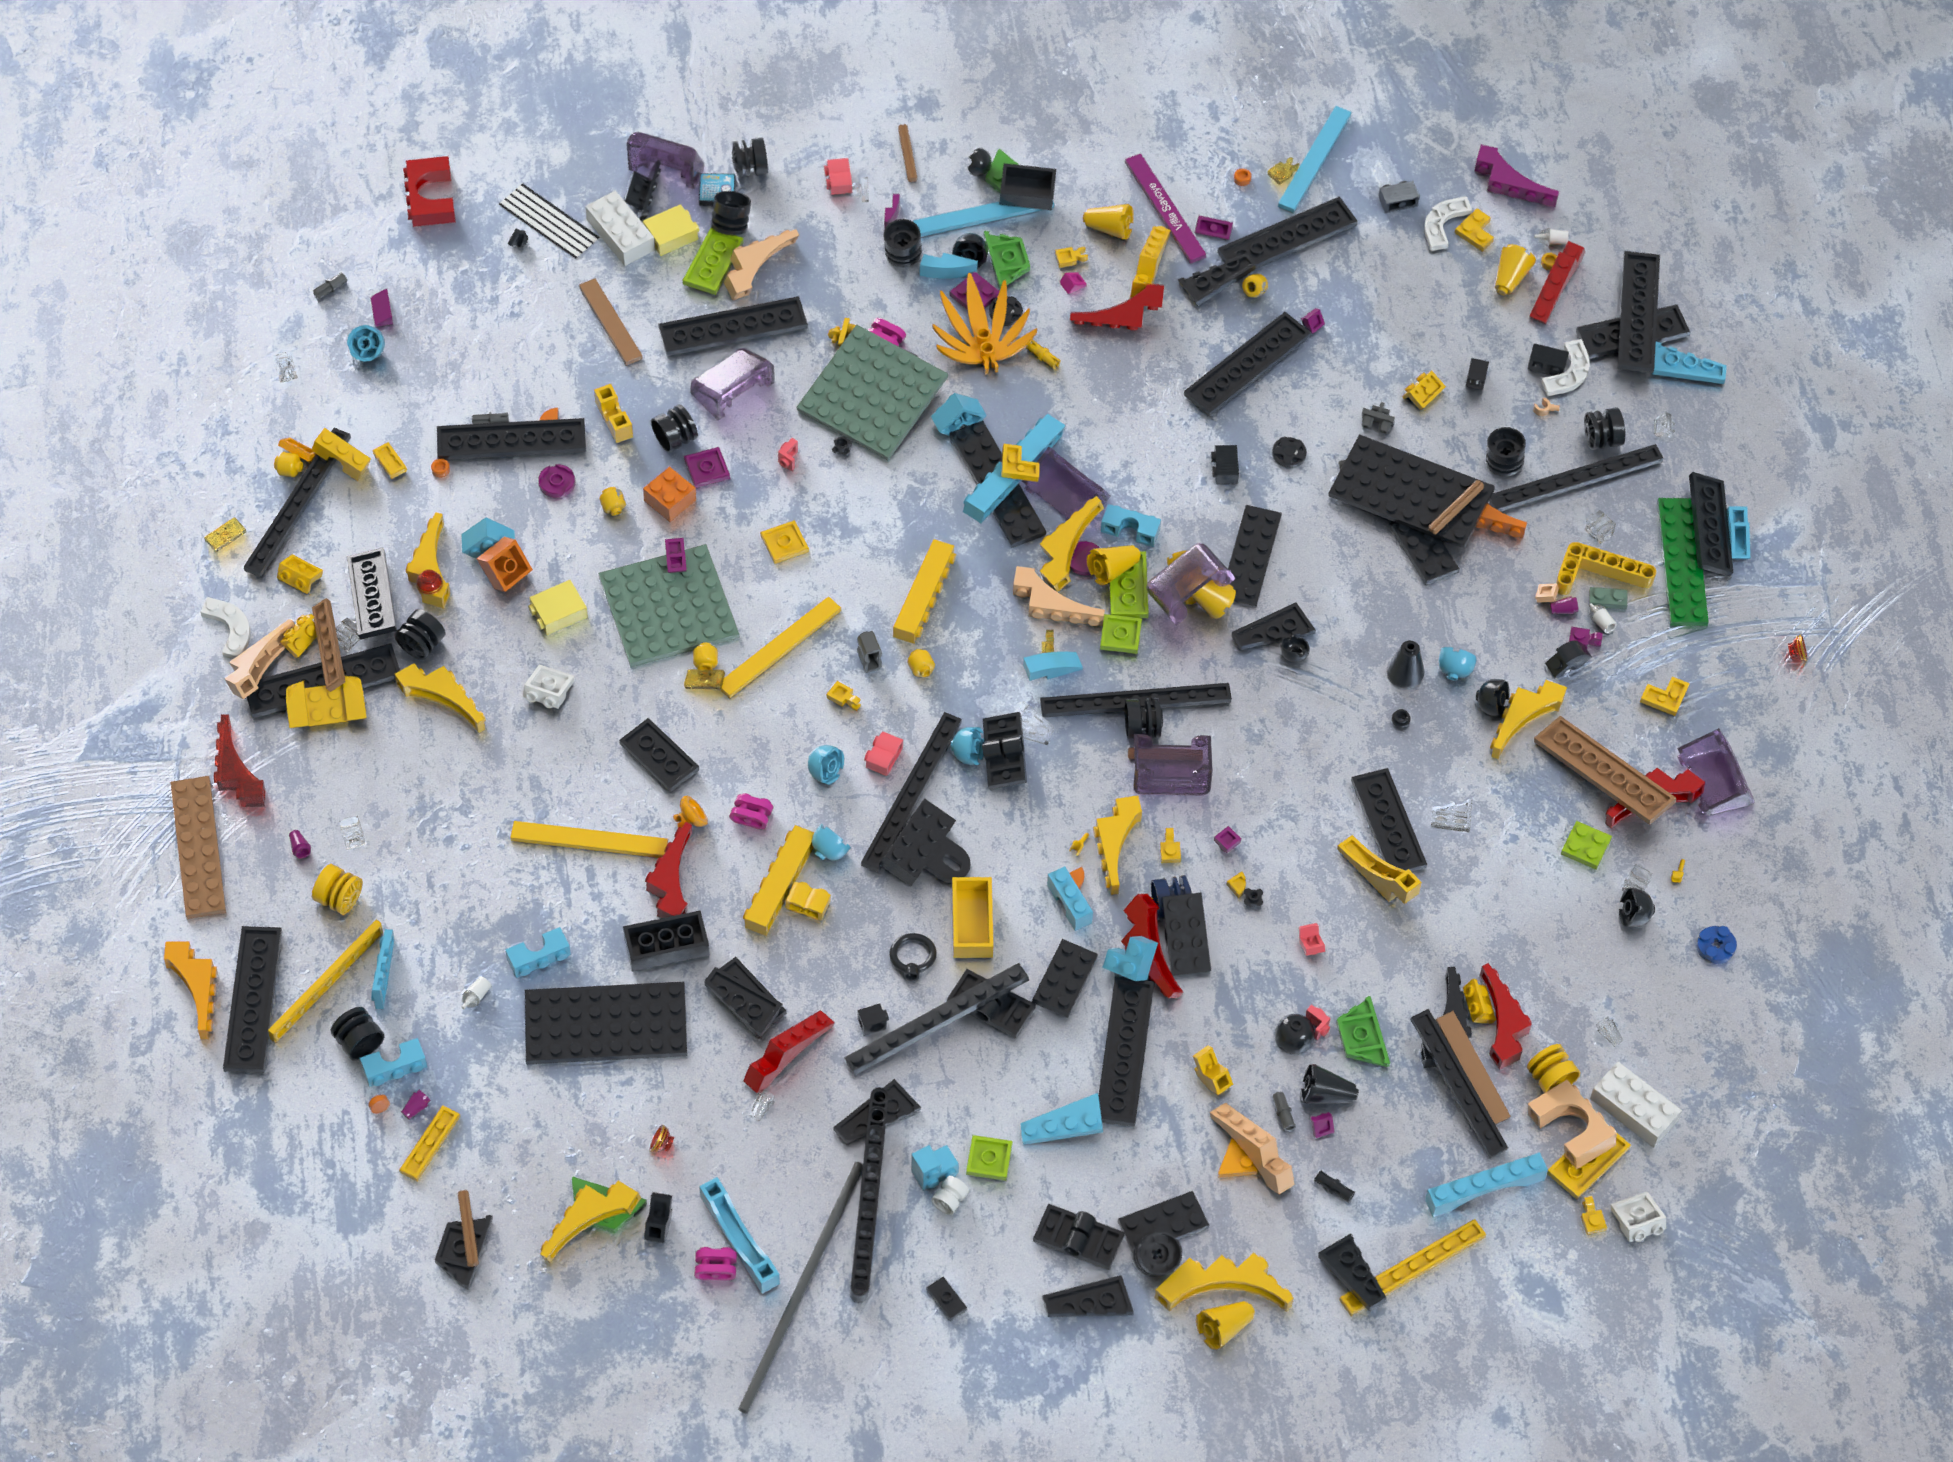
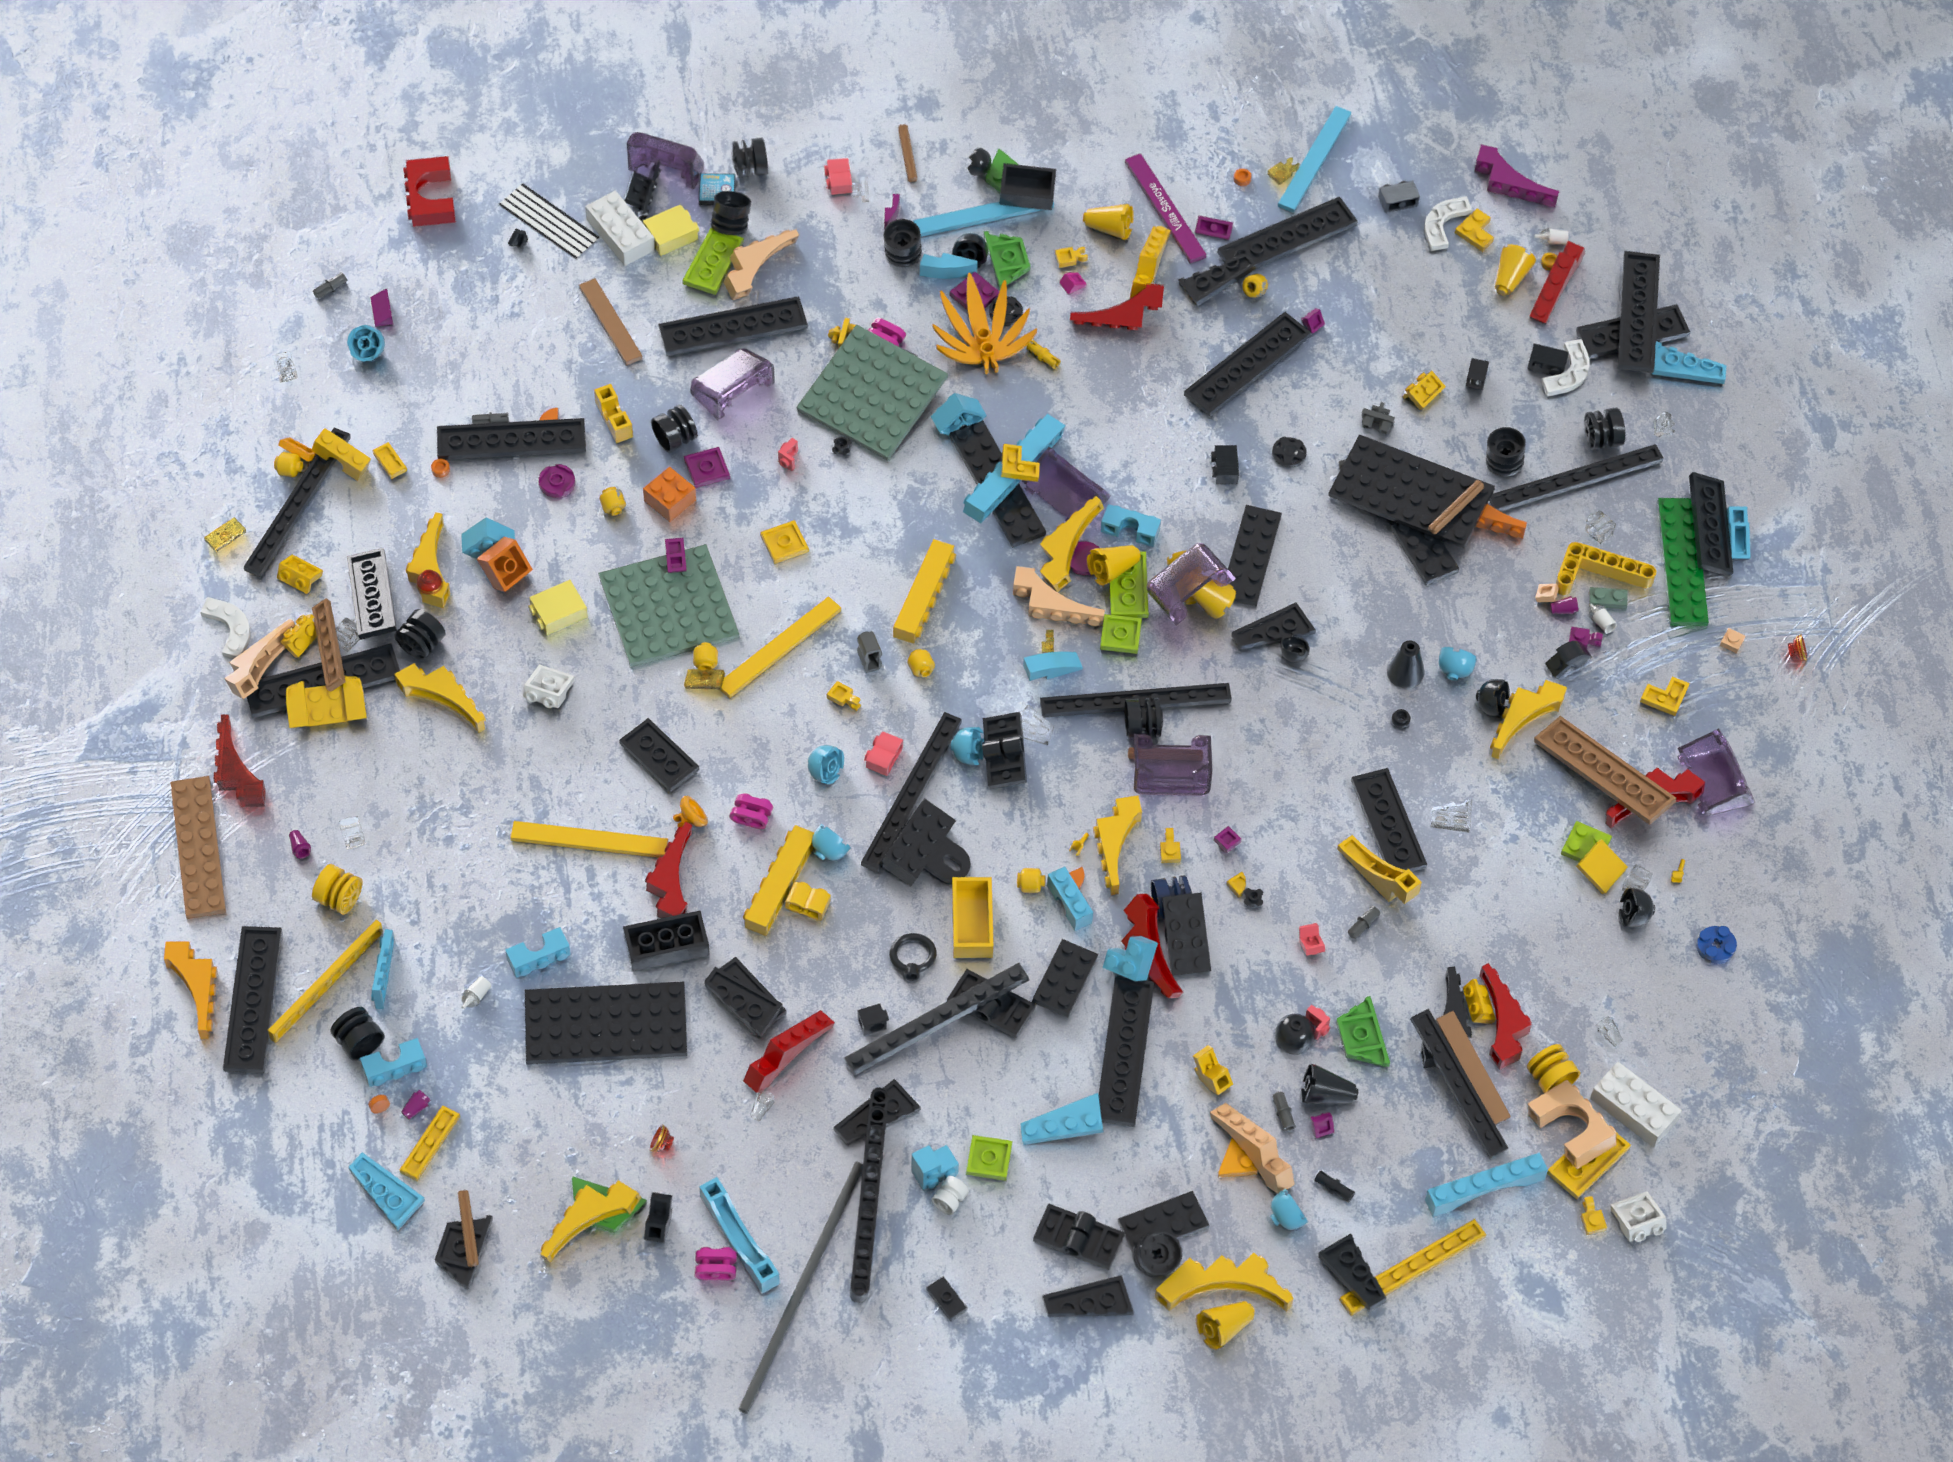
light nougat piece [1533,398,1560,416] -> none
none -> medium azure wing [349,1152,425,1230]
none -> yellow head [1017,868,1046,893]
none -> medium azure cylinder [1270,1188,1308,1230]
none -> dark grey axle [1348,906,1380,939]
none -> yellow tile [1576,839,1628,894]
none -> light nougat plate [1720,628,1746,653]

